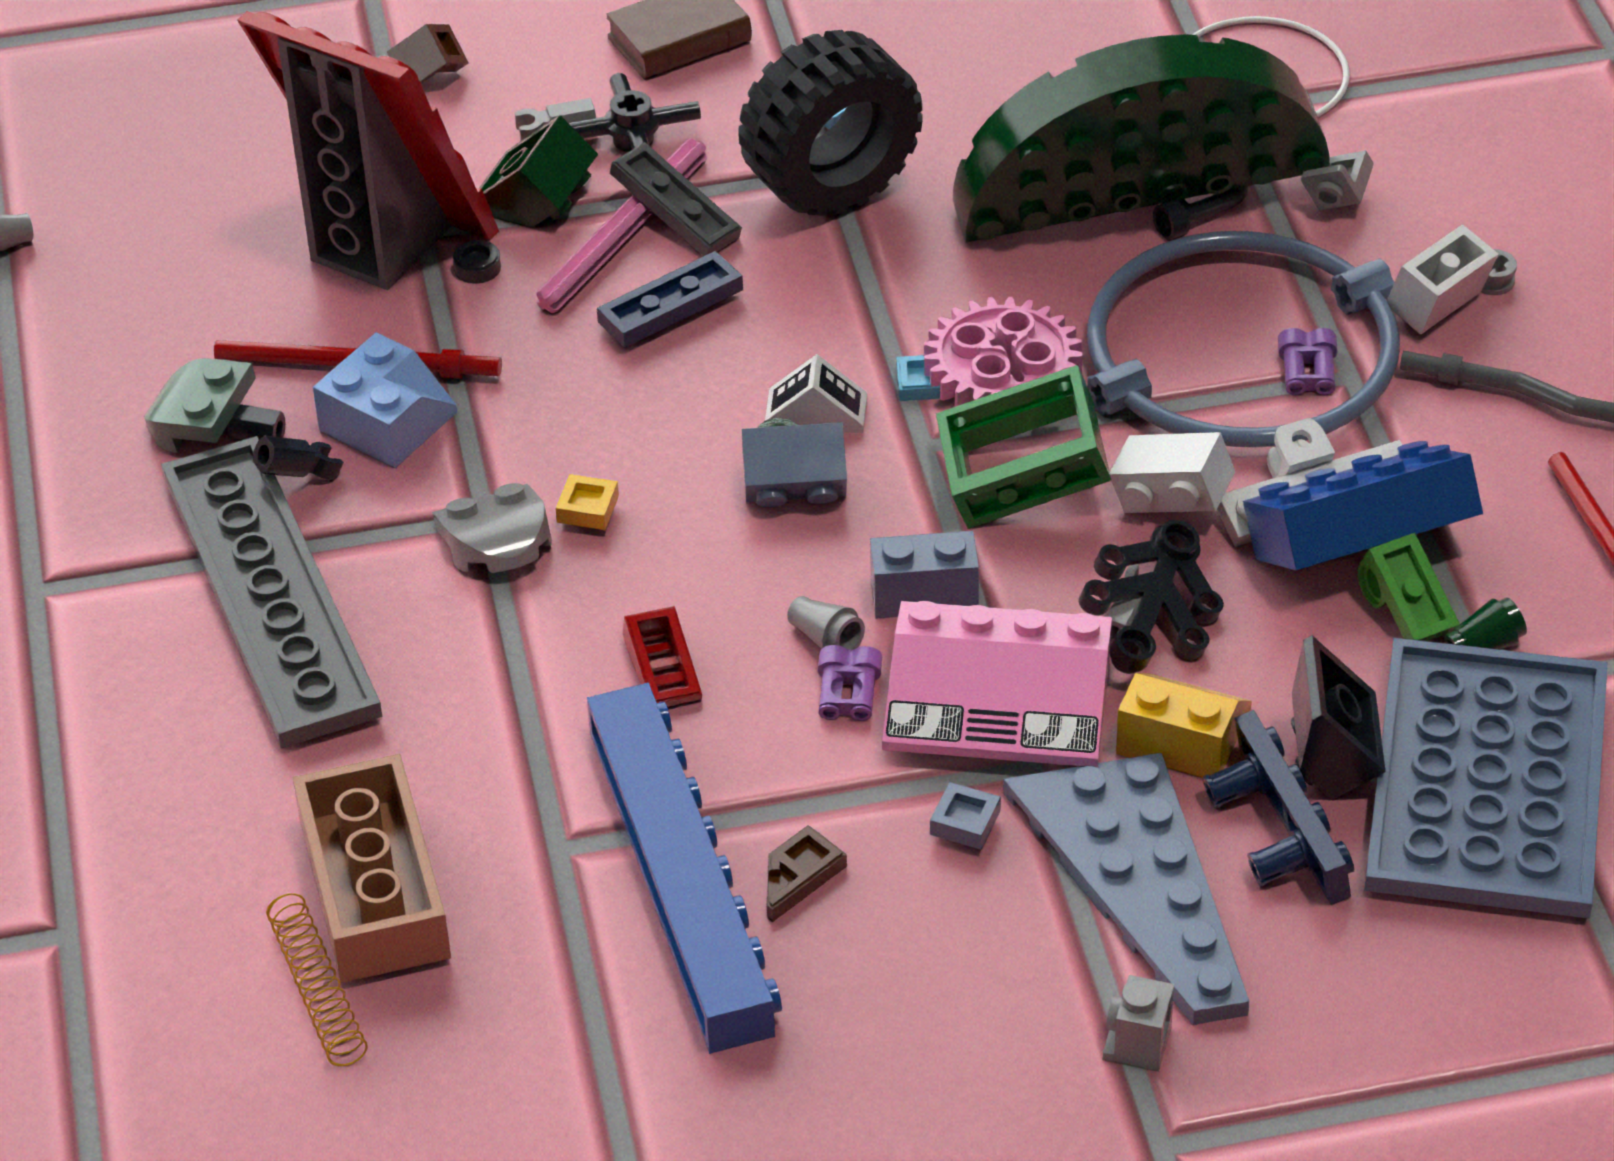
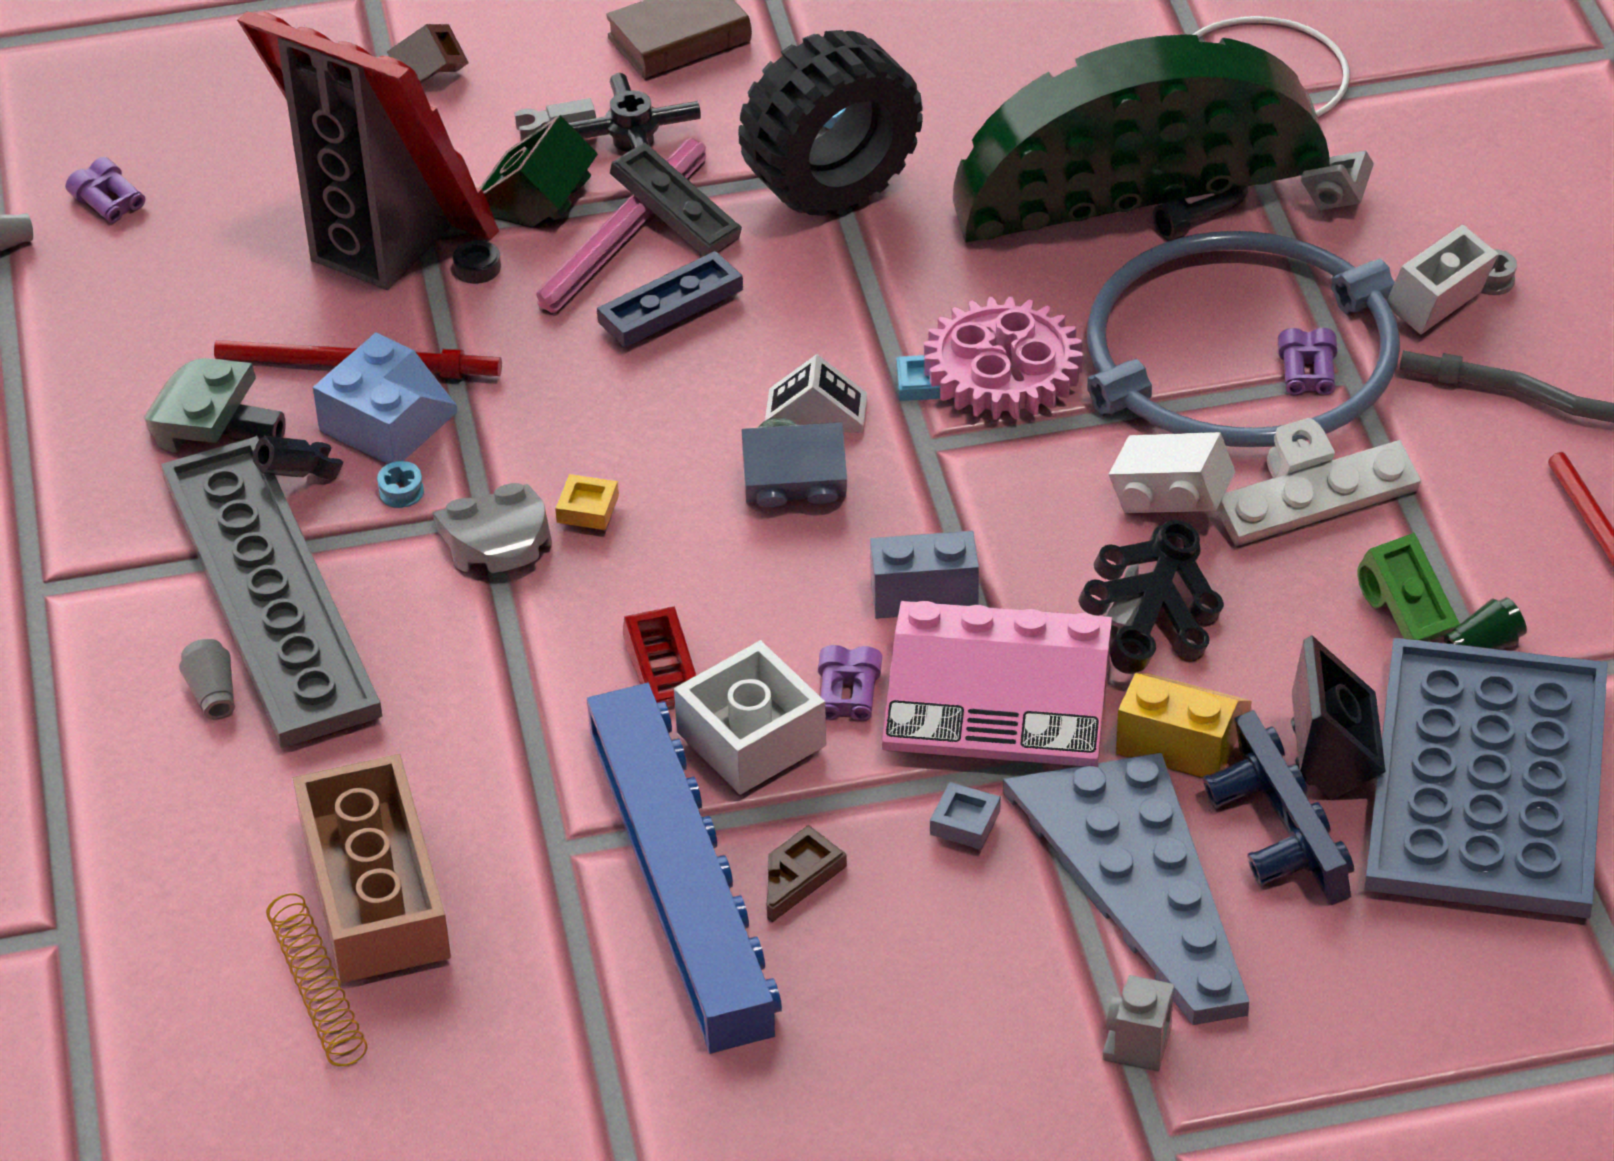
light grey cone [787,596,865,650] -> none
green window [936,365,1112,529] -> none
blue brick [1243,441,1483,570] -> none
none -> medium lavender piece [65,157,146,223]
none -> light grey cone [179,639,235,720]
none -> medium azure bush [377,461,424,508]
none -> white brick [674,640,827,795]

